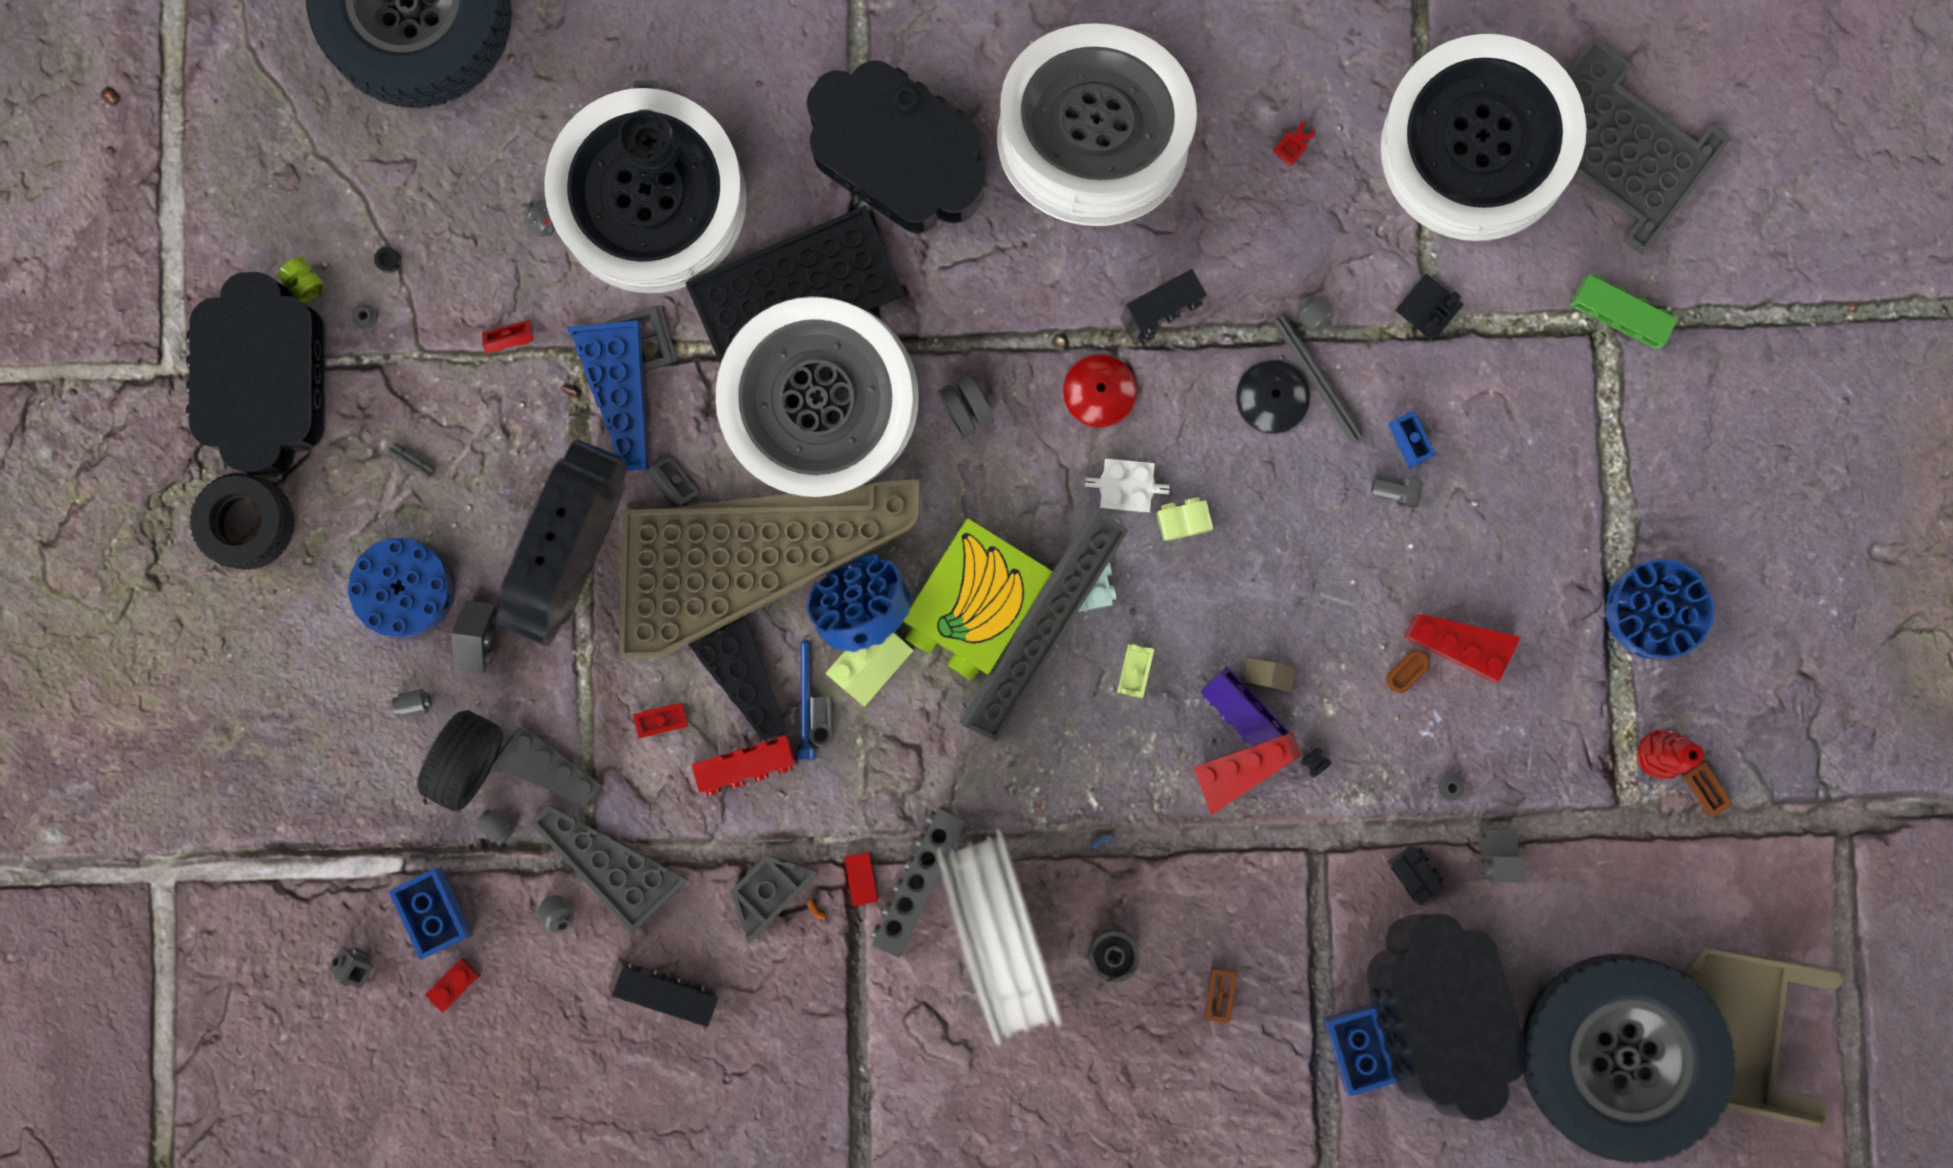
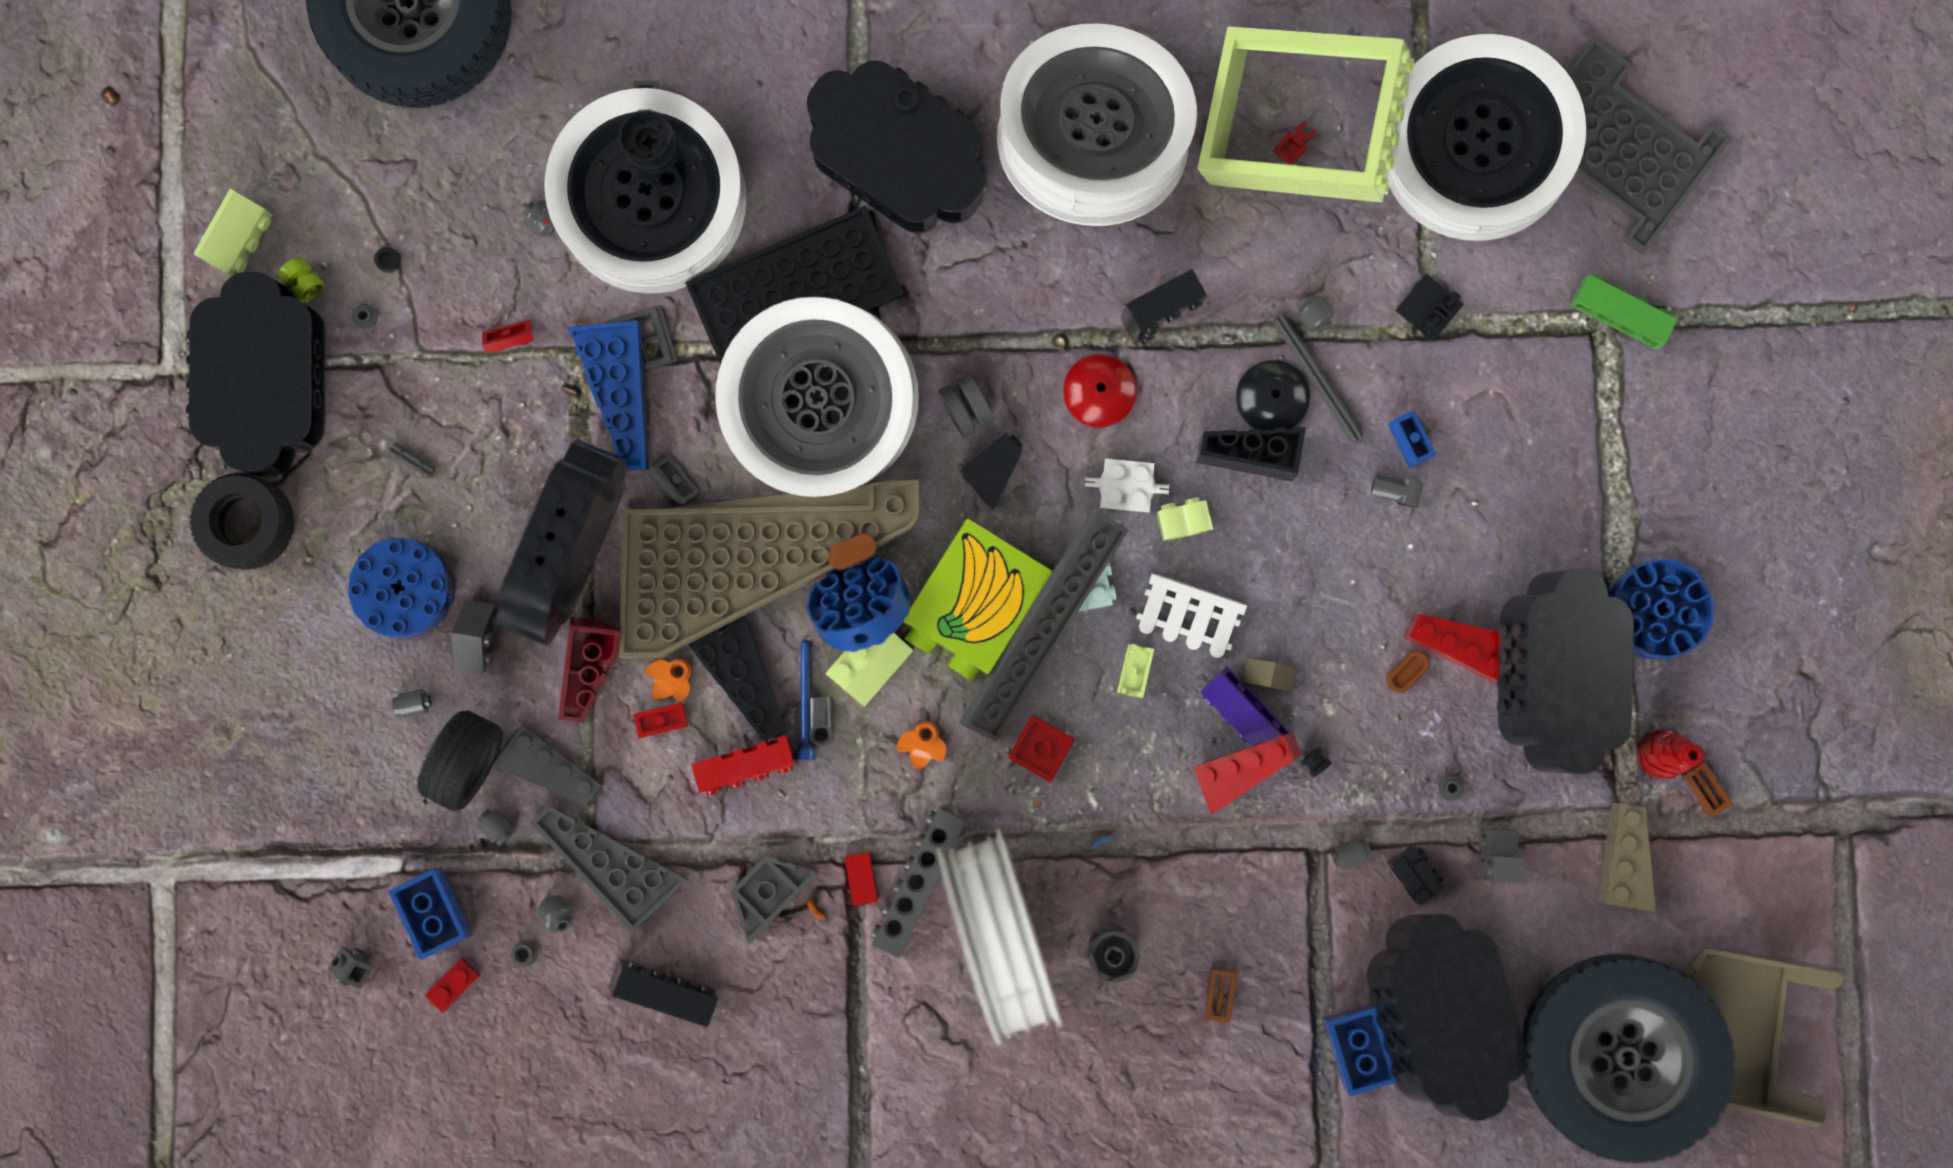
none -> yellowish green slope [193,189,272,276]
none -> dark grey plate [511,941,537,967]
none -> dark red wedge [558,617,620,723]
none -> orange plate [644,658,692,703]
none -> dark orange tile [828,534,877,570]
none -> orange plate [896,721,947,770]
none -> black slope [960,432,1022,511]
none -> red plate [1007,715,1075,783]
none -> white fence [1136,572,1247,658]
none -> black wedge [1196,427,1306,482]
none -> yellowish green door [1198,27,1414,203]
none -> dark grey brick [1331,838,1371,870]
none -> black brick [1497,569,1633,774]
none -> dark tan wedge [1597,803,1656,913]

